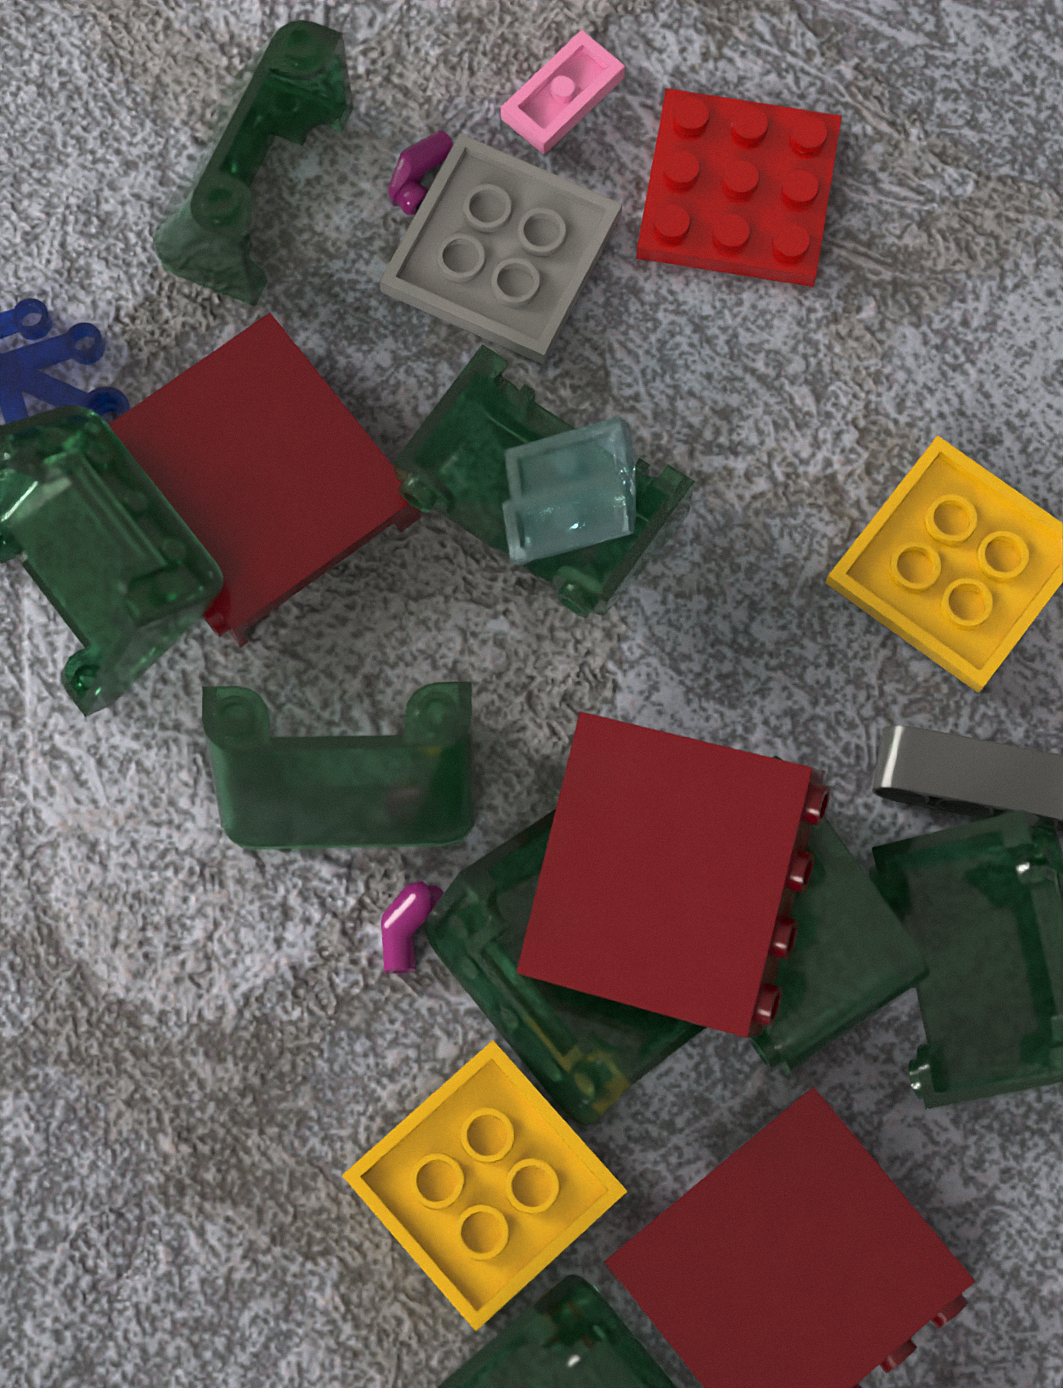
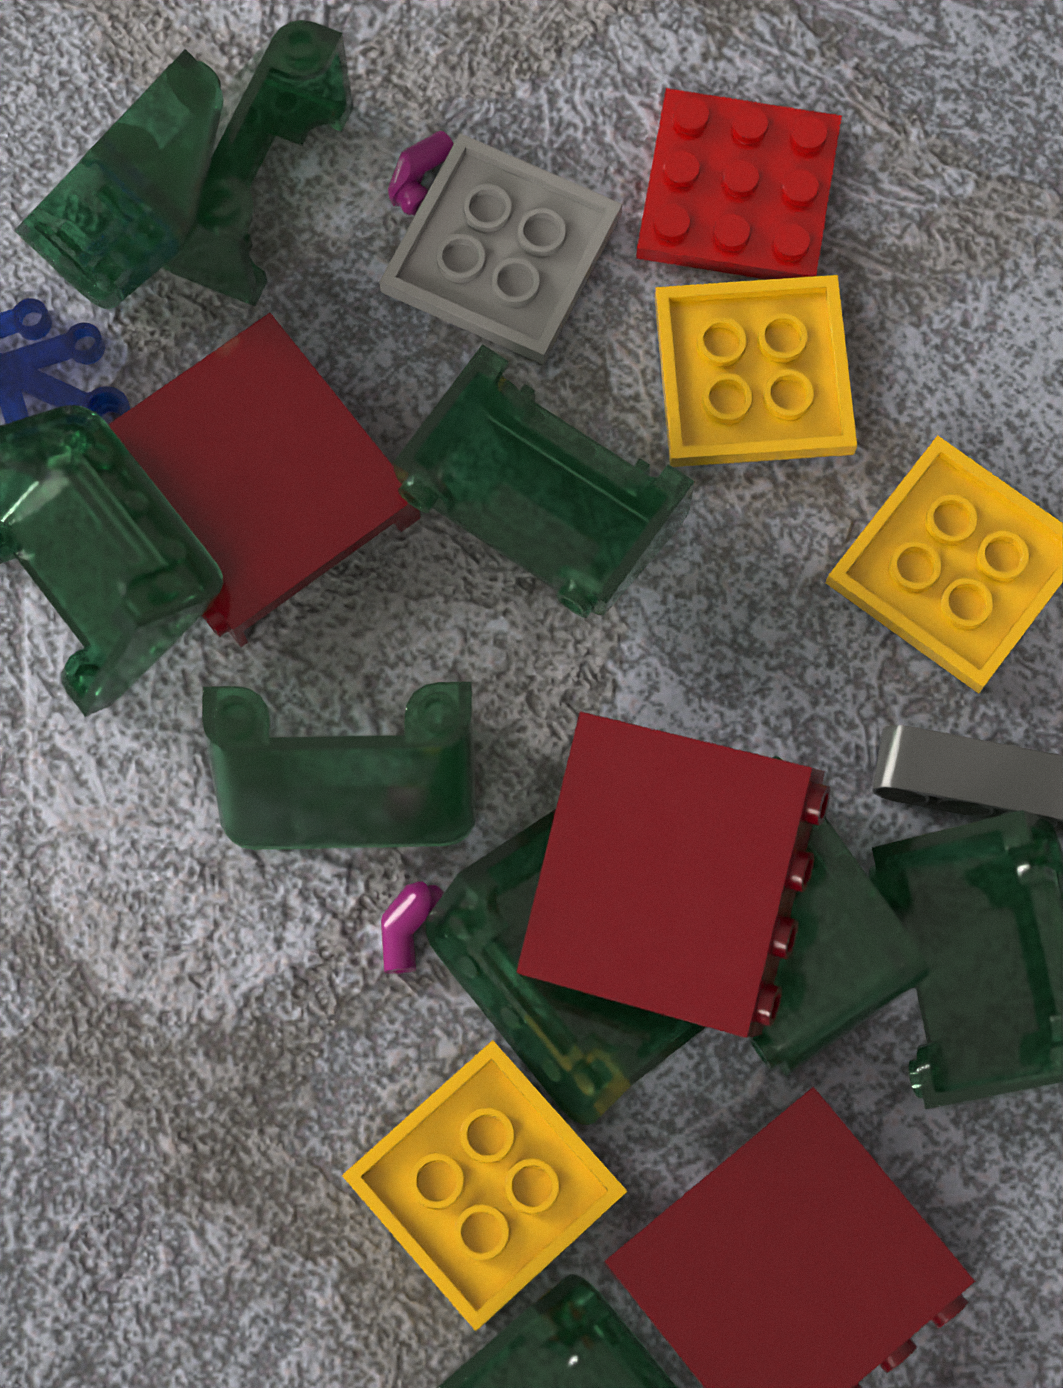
bright pink plate [501,30,625,155] -> none
clear light blue slope [502,416,636,566] -> none
none -> clear green windscreen [14,49,224,309]
none -> yellow plate [654,275,857,467]

